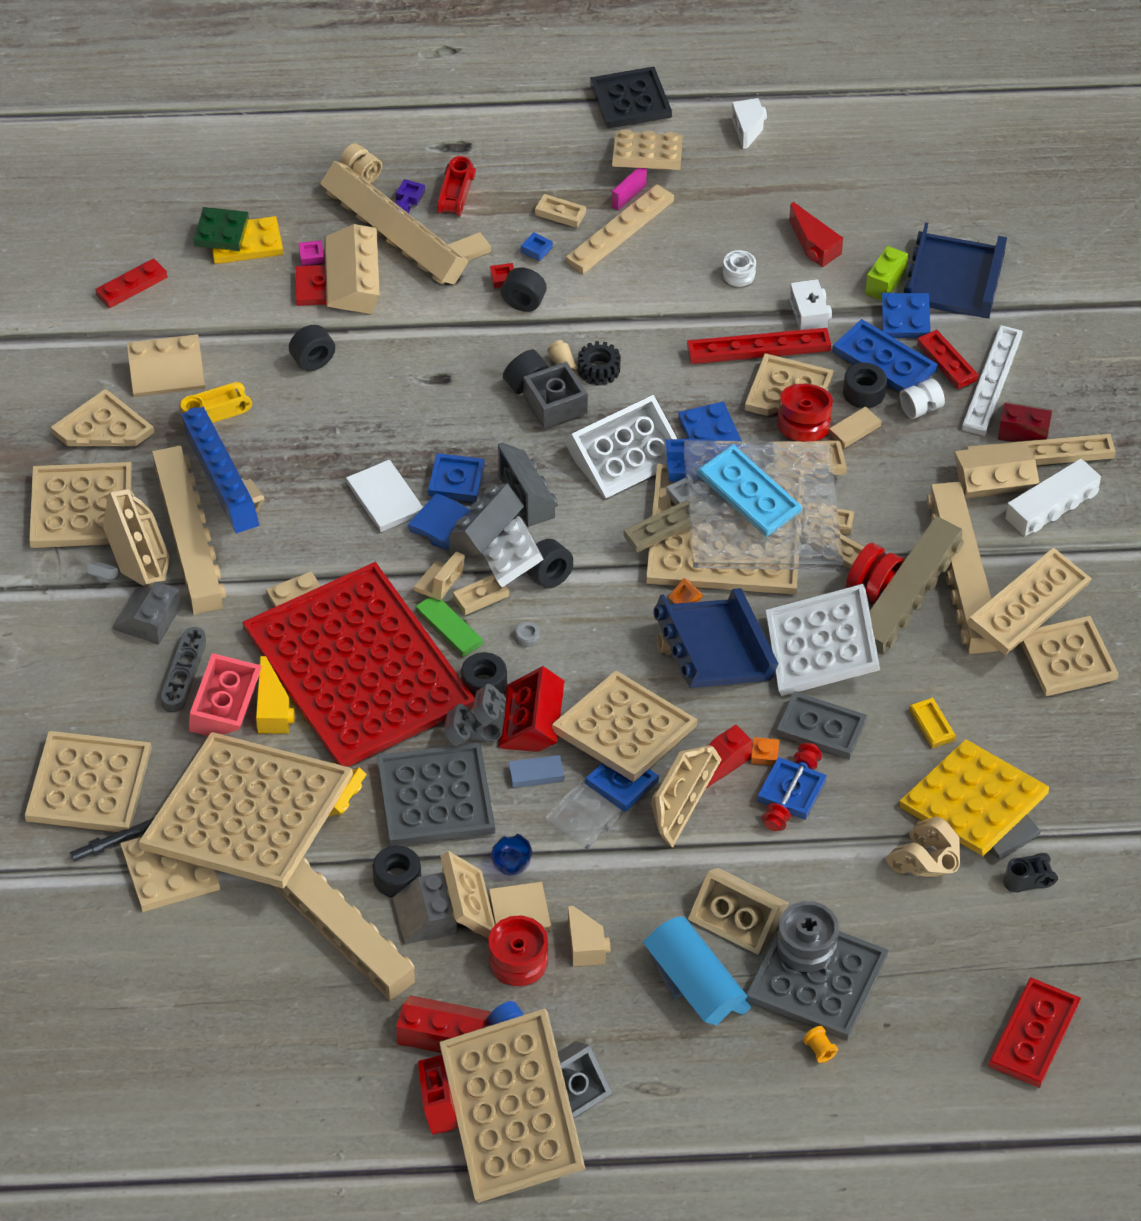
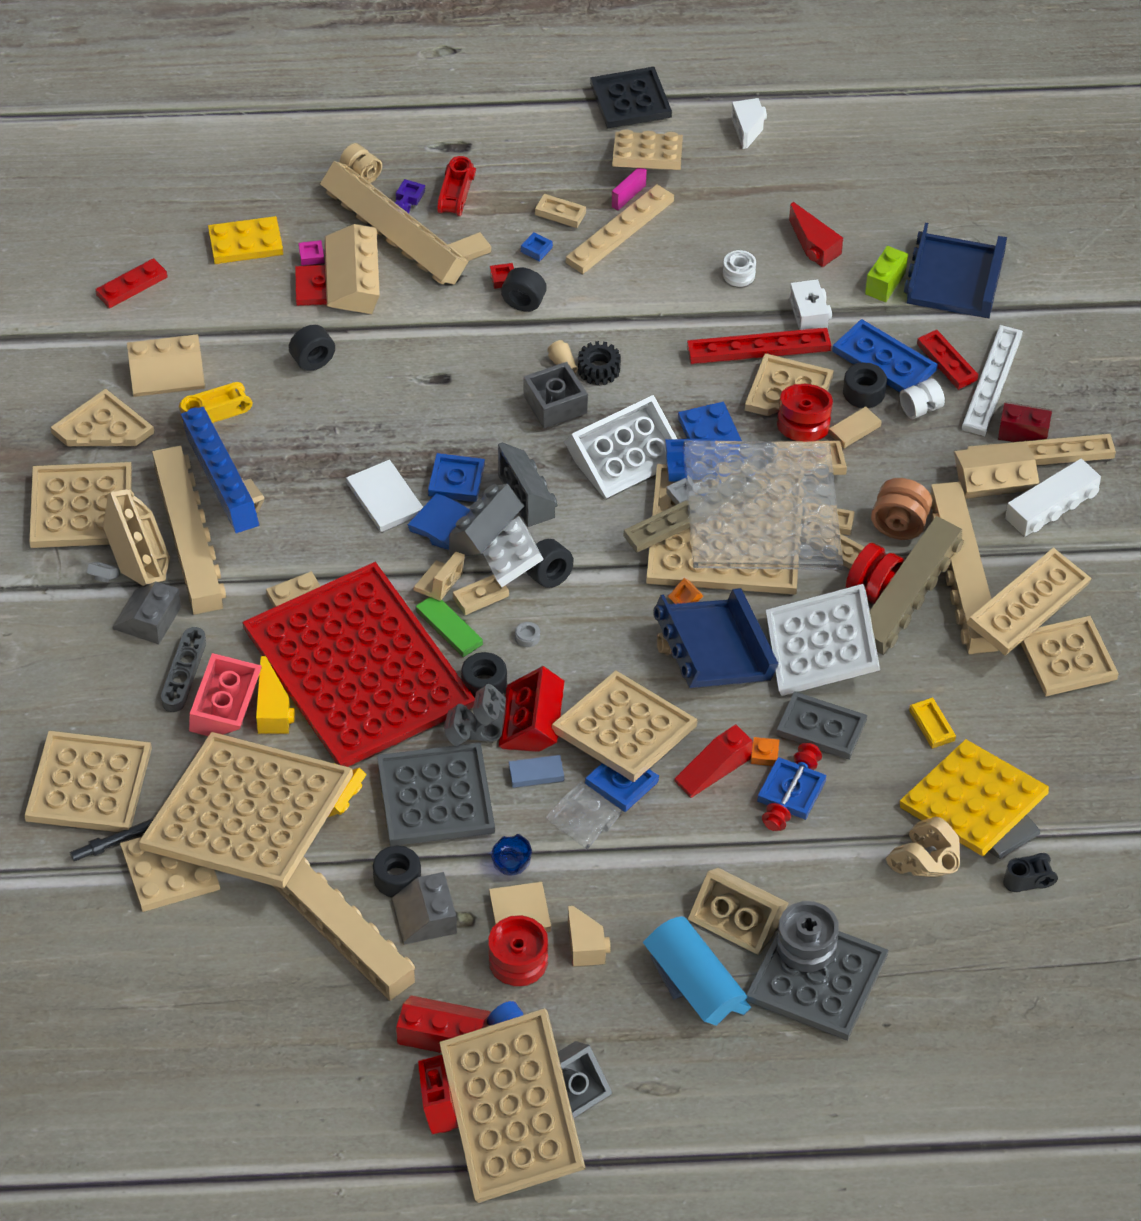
dark green plate [193,207,249,251] -> none
tan plate [440,851,495,939] -> none
black tyre [503,349,549,394] -> none
tan wedge [651,745,722,848] -> none
medium azure tile [697,444,802,538] -> none
light orange bush [803,1026,838,1063] -> none
blue plate [882,293,930,338] -> none
red plate [988,977,1081,1088] -> none
none -> nougat wheel [871,478,932,540]

